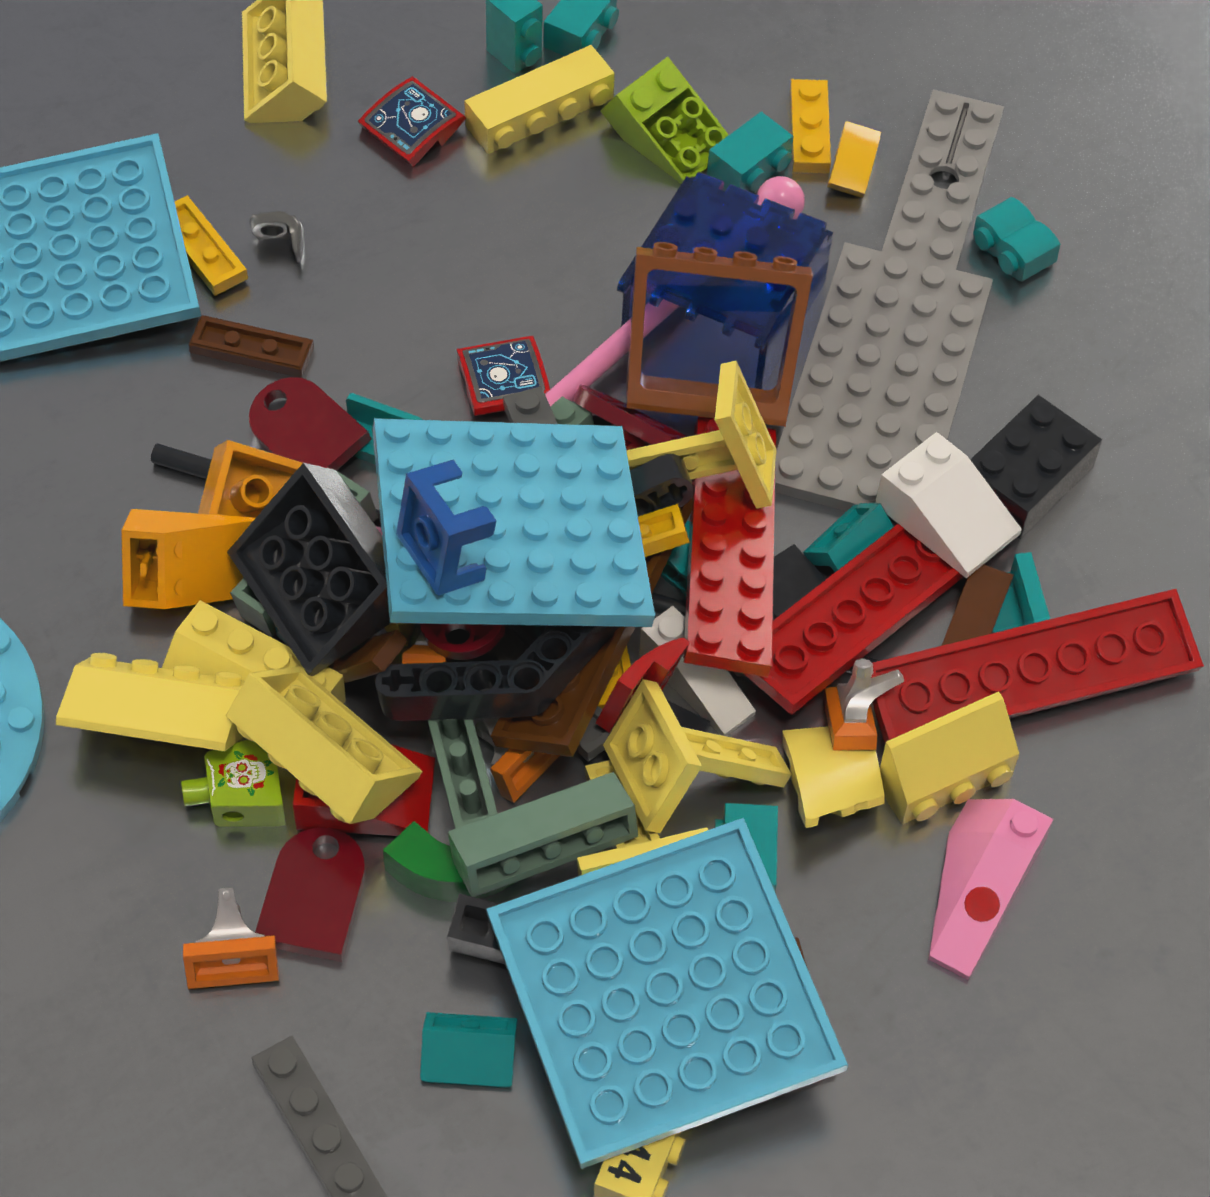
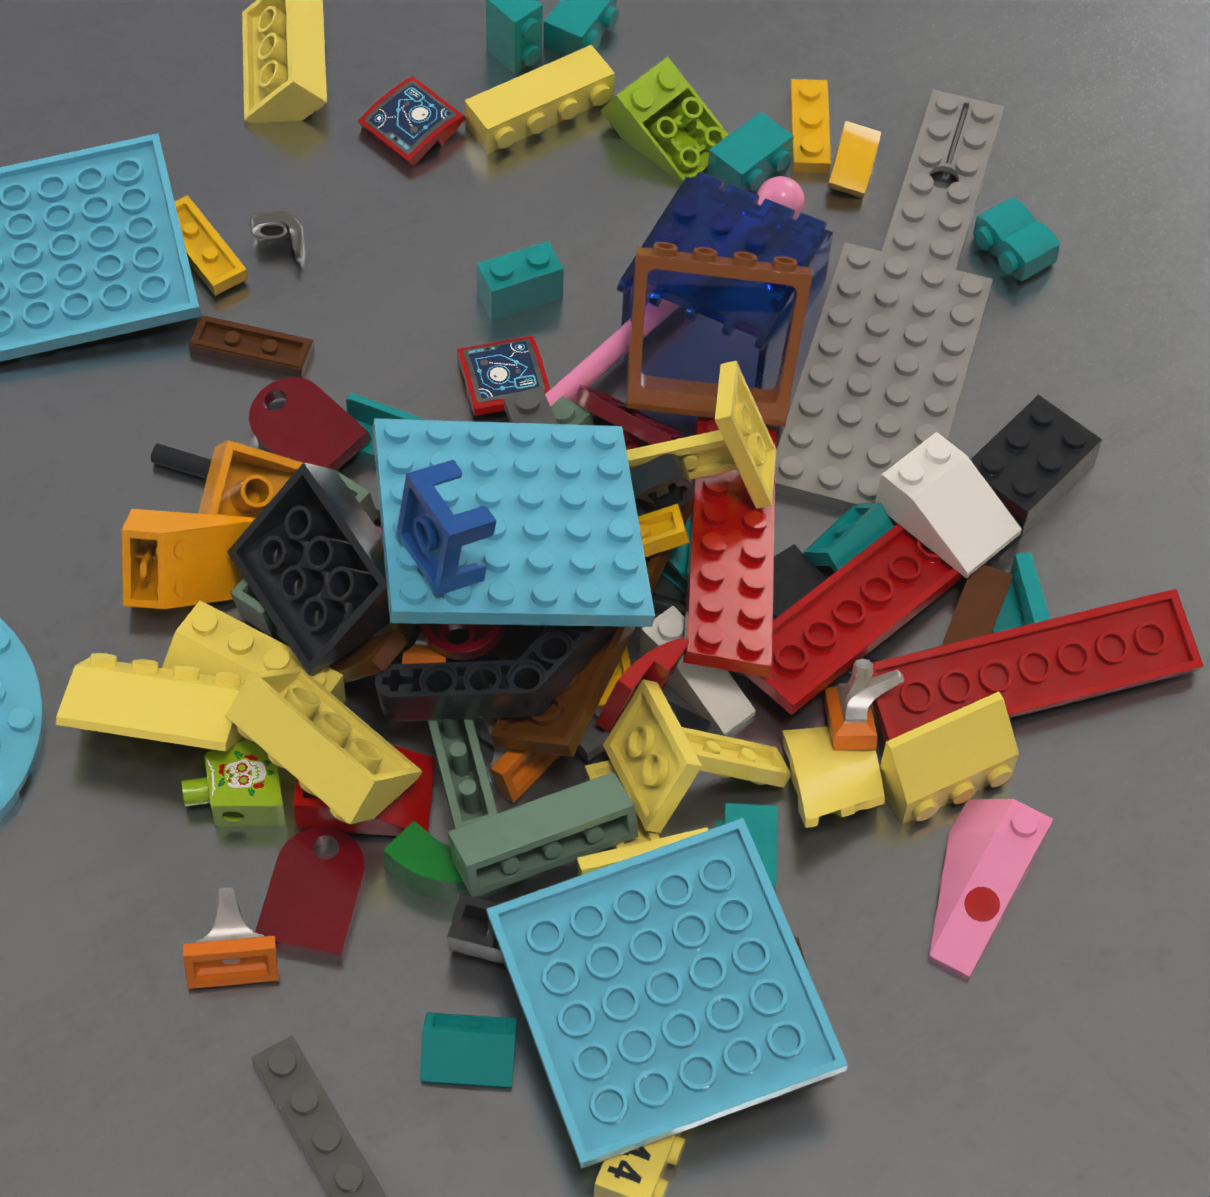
none -> teal brick [477,241,564,321]

